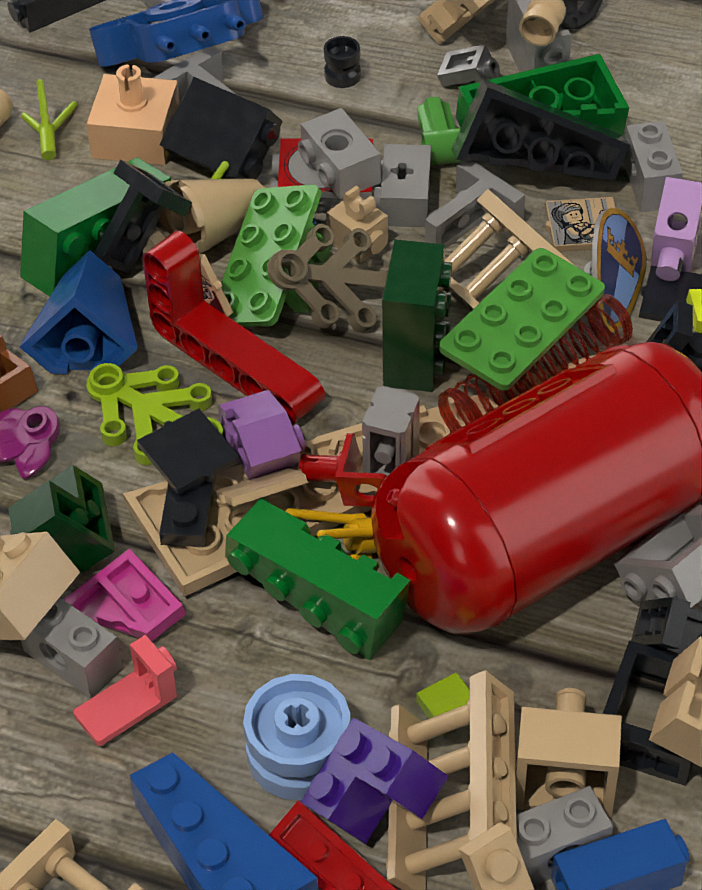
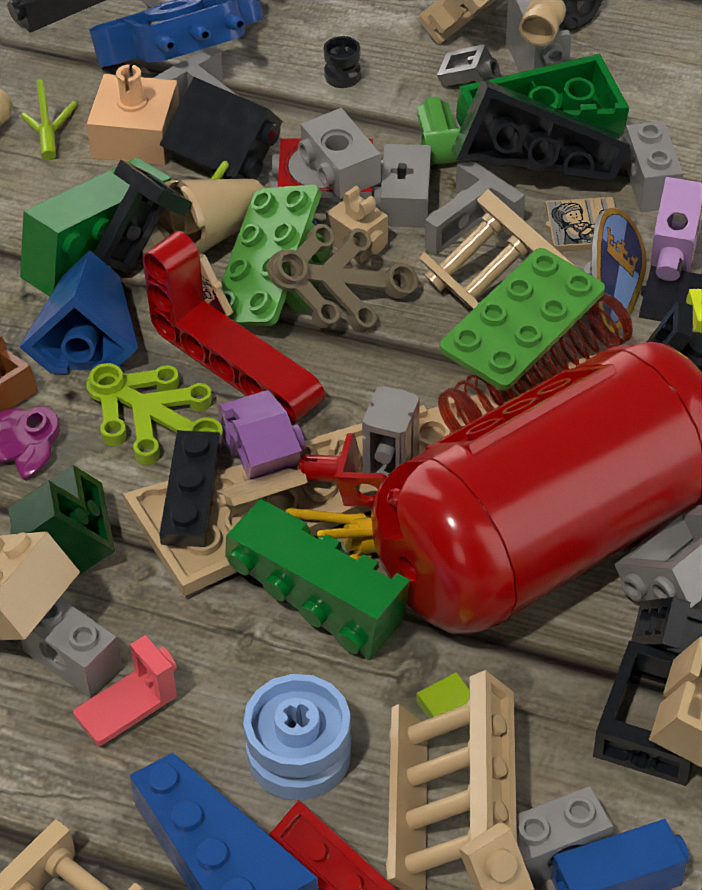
dark pink wing [64,548,187,642] -> none
black piece [137,408,240,495] -> none
dark purple brick [300,717,449,844] -> none
dark green brick [382,239,452,392] -> none
tan brick [516,688,622,818] -> none

